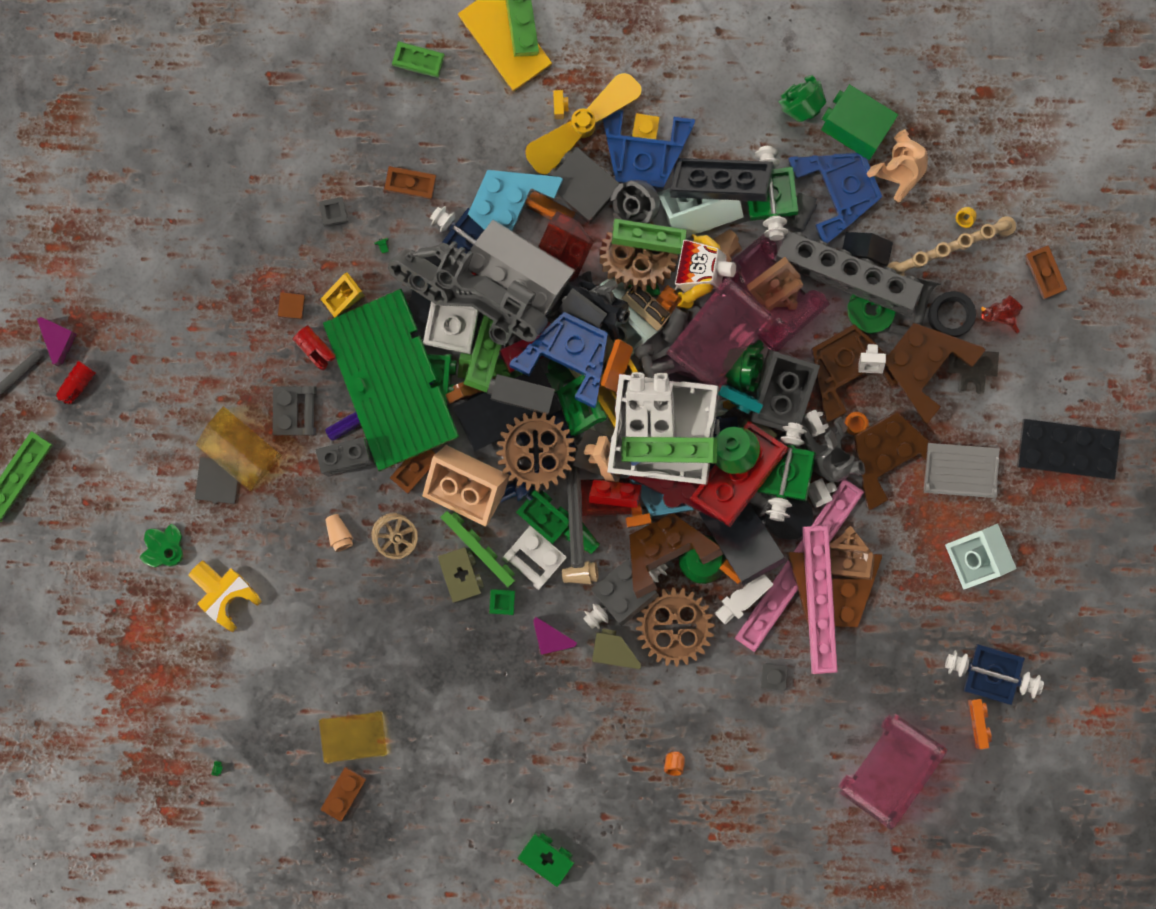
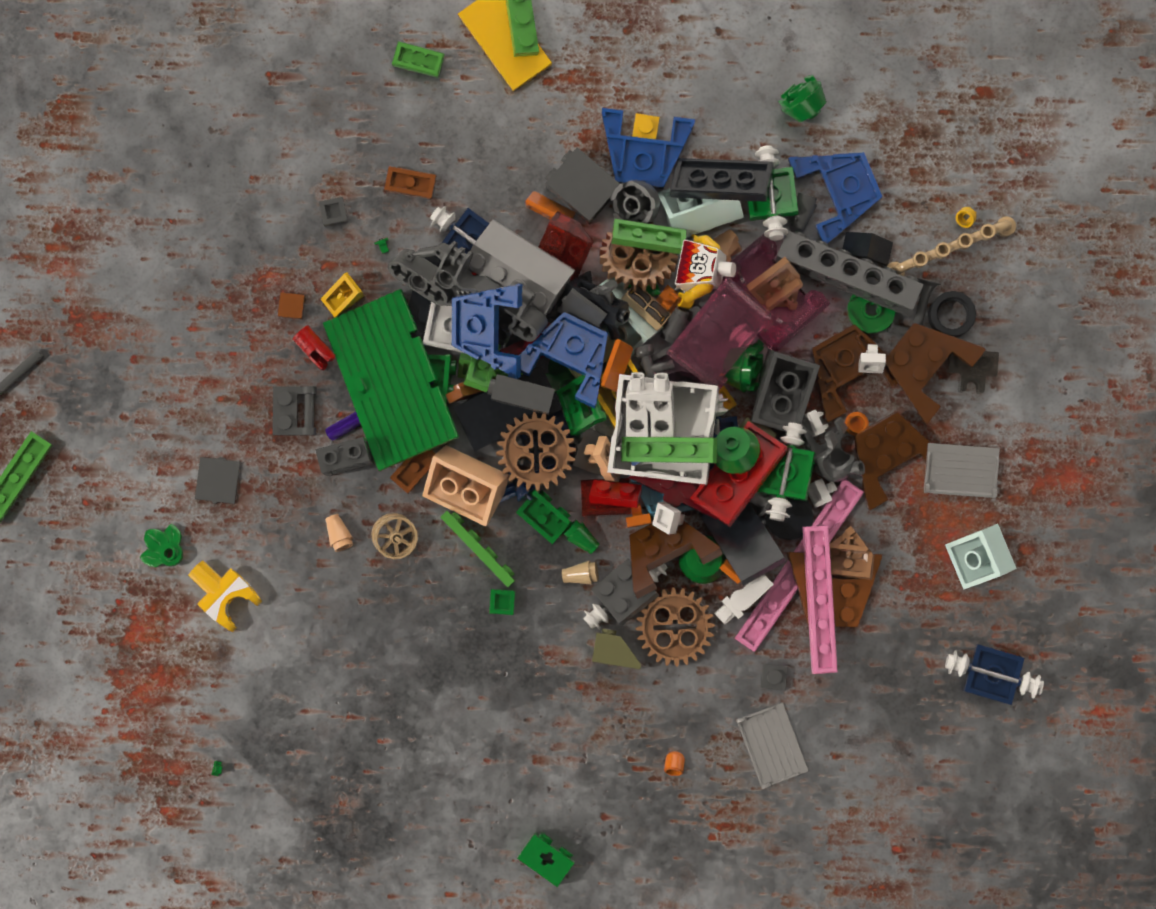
magenta slope [37,317,77,366] -> none
red hinge [56,360,96,405] -> none
clear yellow slope [195,406,282,492] -> none
clear yellow piece [319,711,387,764] -> none
dark orange plate [320,767,366,822] -> none
olive brick [437,547,484,603] -> none
medium azure wing [468,170,564,231] -> none
white plate [502,526,567,590] -> none
yellow piece [525,73,641,175] -> none
magenta slope [533,617,577,655] -> none
yellow plate [553,90,569,119] -> none
dark grey axle [566,462,585,568] -> none
teal wing [718,384,763,414] -> none
green brick [821,84,899,161] -> none
clear pink windscreen [838,713,948,830] -> none
light nougat piece [867,129,928,202] -> none
orange plate [968,698,992,749] -> none
clear red animal [981,295,1023,334] -> none
black plate [1017,419,1121,480] -> none
dark orange plate [1024,245,1067,300] -> none
none -> blue wing [452,284,522,379]
none -> white tile [652,502,685,535]
none -> light grey piece [736,702,808,789]

